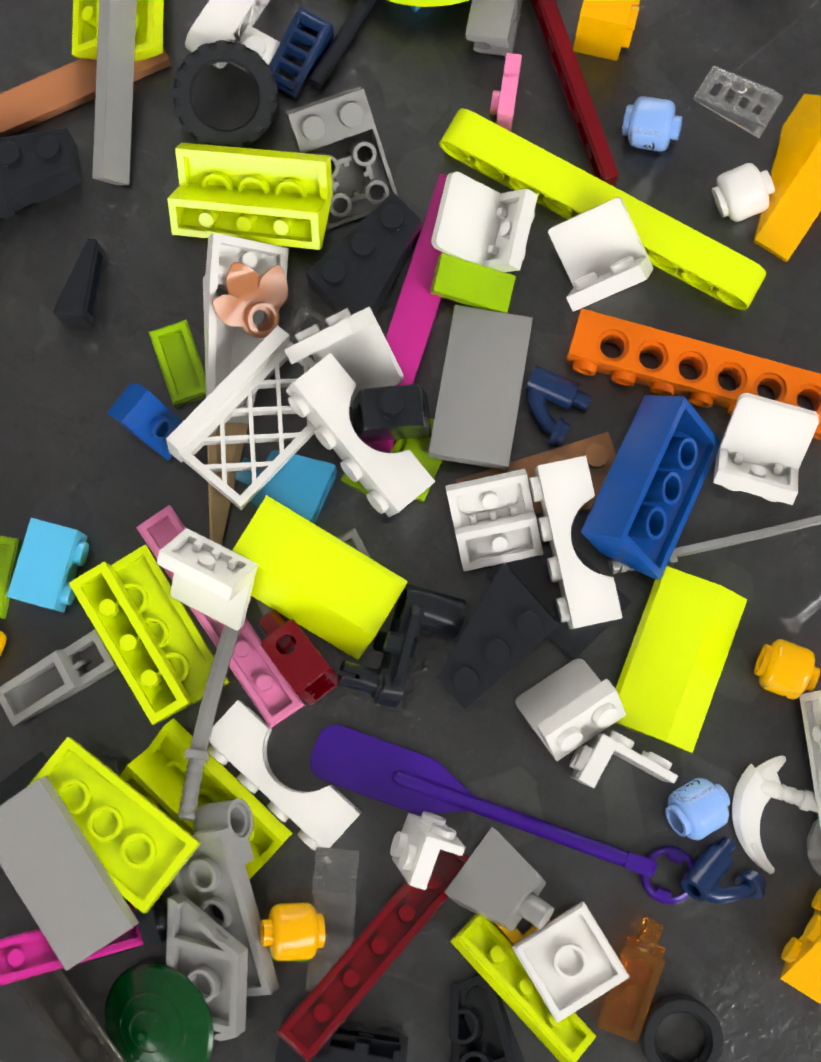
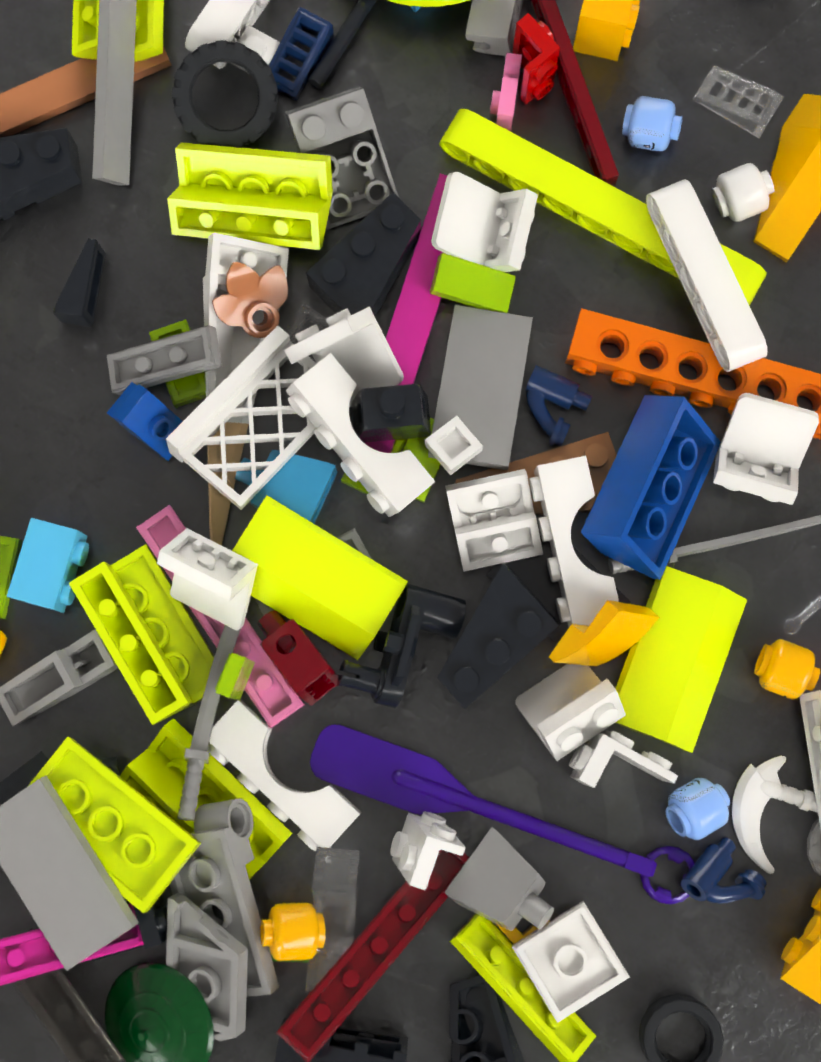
white bracket [548,197,654,312] -> none
clear orange hinge [596,917,666,1042] -> none
none -> light grey tile [107,325,222,395]
none -> lime tile [215,653,255,700]
none -> white plate [425,416,483,475]
none -> red bracket [512,13,560,104]
none -> yellow slope [549,600,659,667]
none -> white beam [646,179,768,372]

